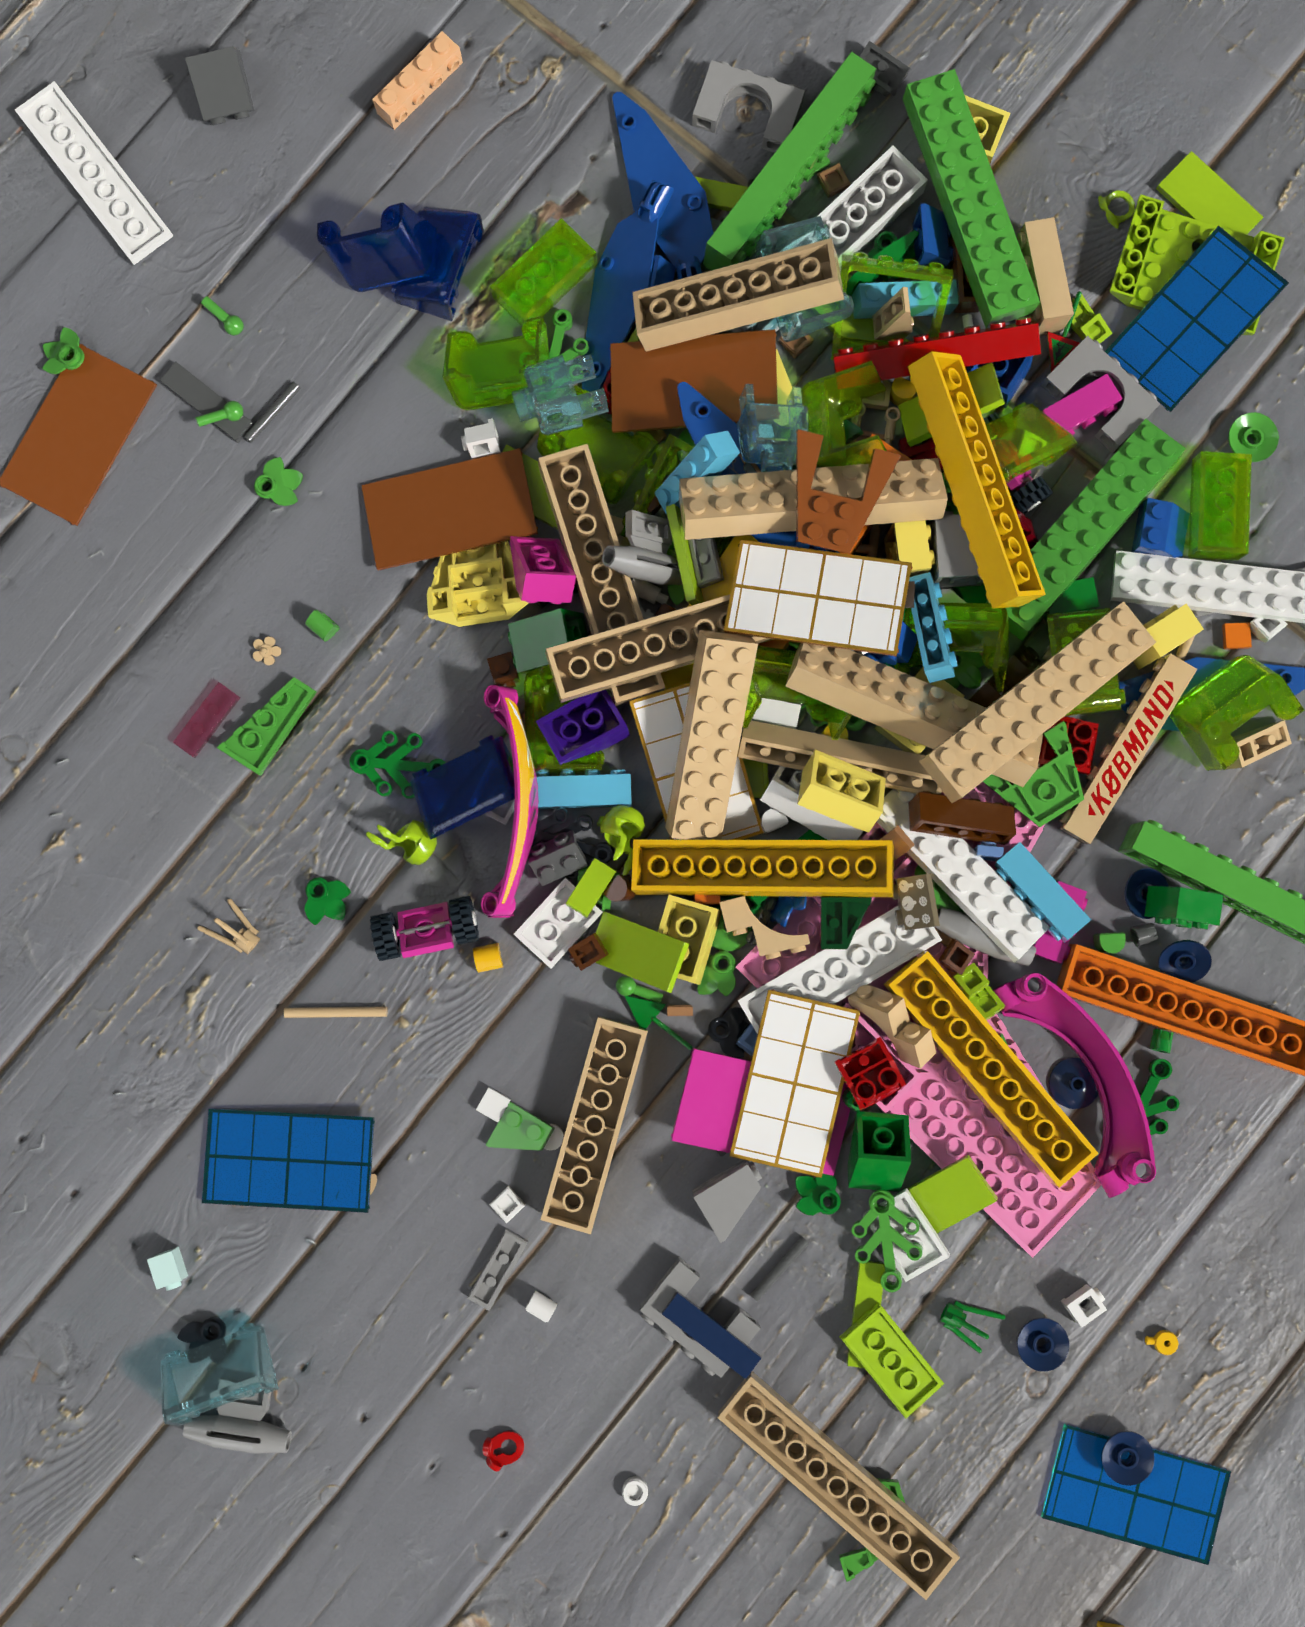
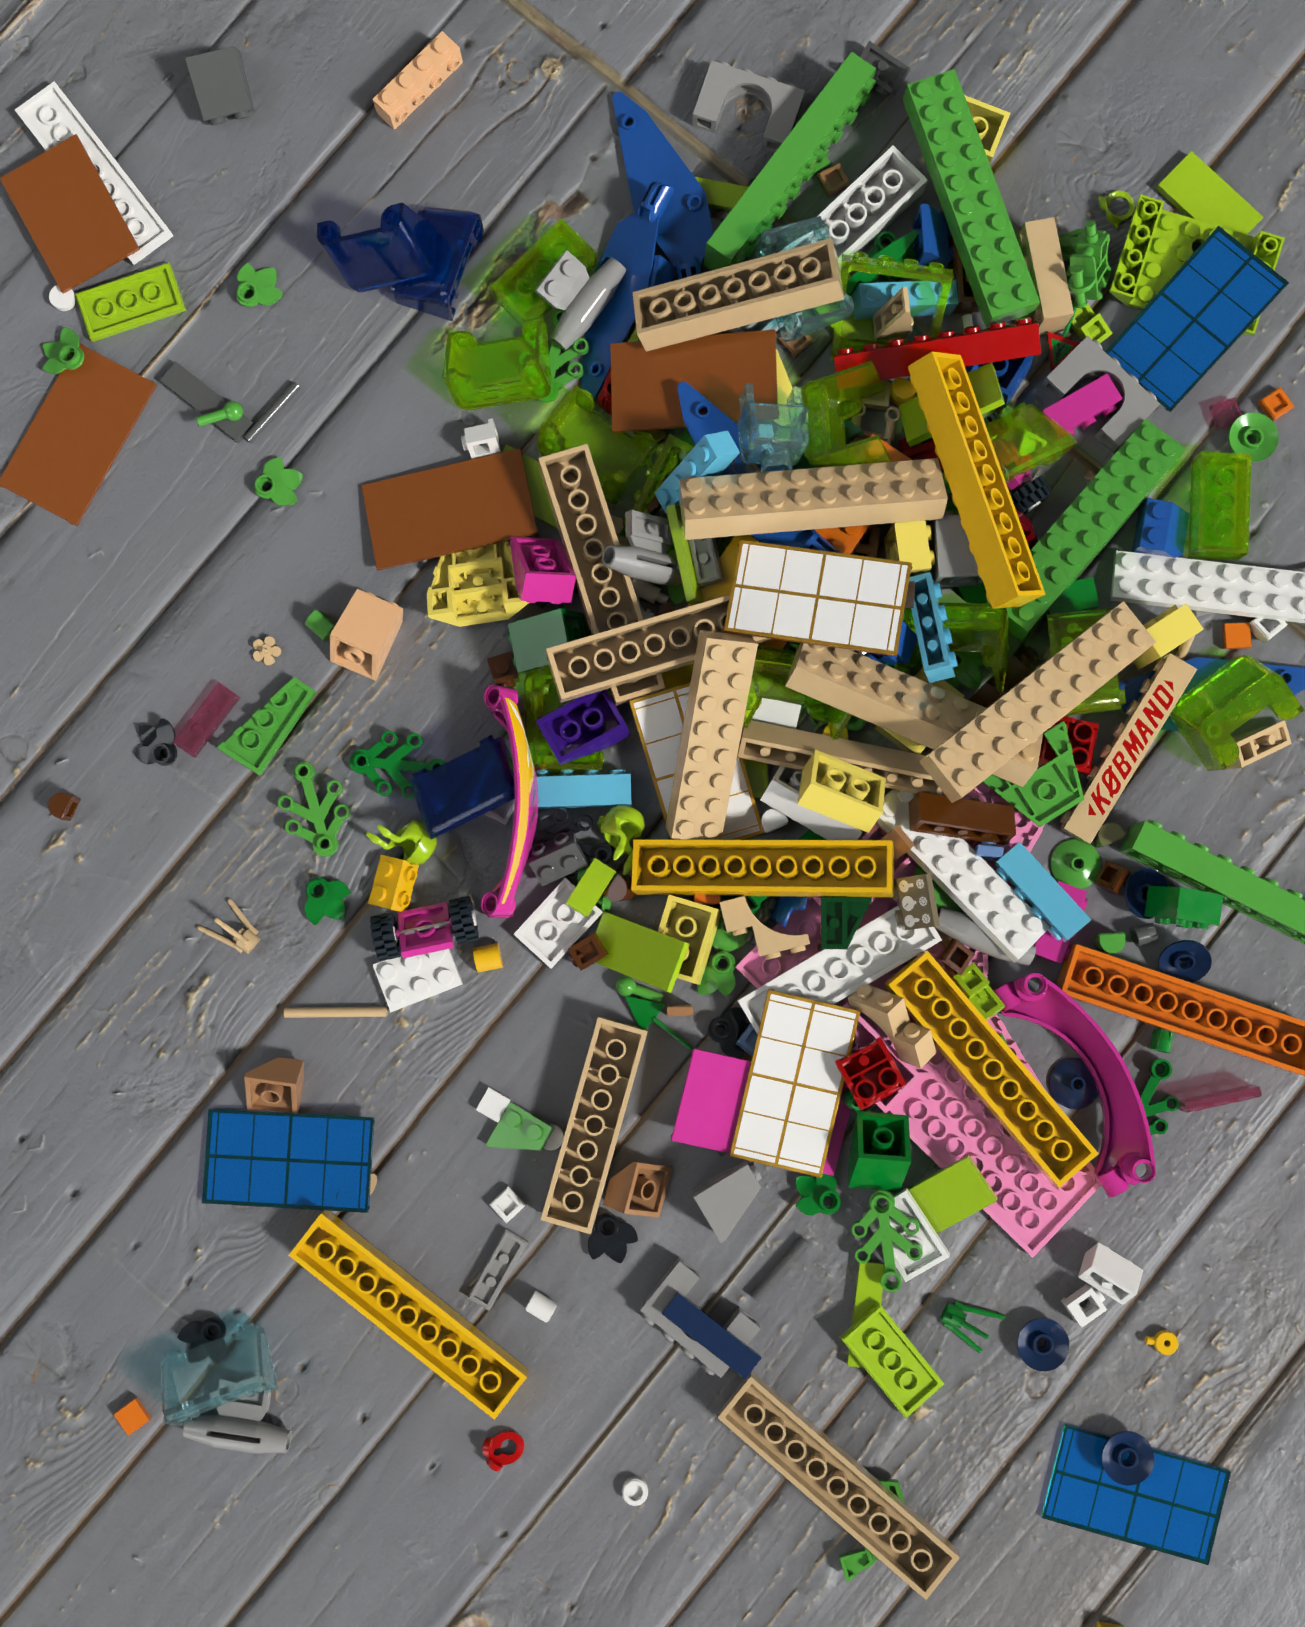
light aqua brick [147,1246,188,1291] -> none
bright green bar [201,296,244,336] -> none
clear light blue piece [512,354,609,435] -> none
dark orange wing [796,429,901,554] -> none
none -> dark orange piece [0,134,140,294]
none -> reddish brown brick [48,793,81,821]
none -> white tile [49,285,77,311]
none -> lime tile [75,262,187,342]
none -> orange tile [113,1397,152,1436]
none -> black plate [134,718,177,766]
none -> bright green plate [236,263,283,307]
none -> medium nougat slope [244,1057,304,1113]
none -> bright green plant [278,762,351,857]
none -> yellow brick [288,1210,529,1420]
none -> light nougat slope [330,589,403,681]
none -> yellow bracket [368,855,419,912]
none -> white plate [373,949,463,1013]
none -> light grey plate [534,250,626,351]
none -> black plate [588,1213,638,1263]
none -> medium nougat slope [603,1161,673,1218]
none -> bright green dish [1050,839,1101,889]
none -> bright green piece [1058,220,1113,308]
none -> white brick [1078,1242,1143,1305]
none -> olive brick [1093,822,1126,848]
none -> reddish brown brick [1094,860,1131,895]
none -> clear pink tile [1178,1085,1262,1113]
none -> clear pink tile [1209,397,1242,430]
none -> orange tile [1257,387,1295,421]

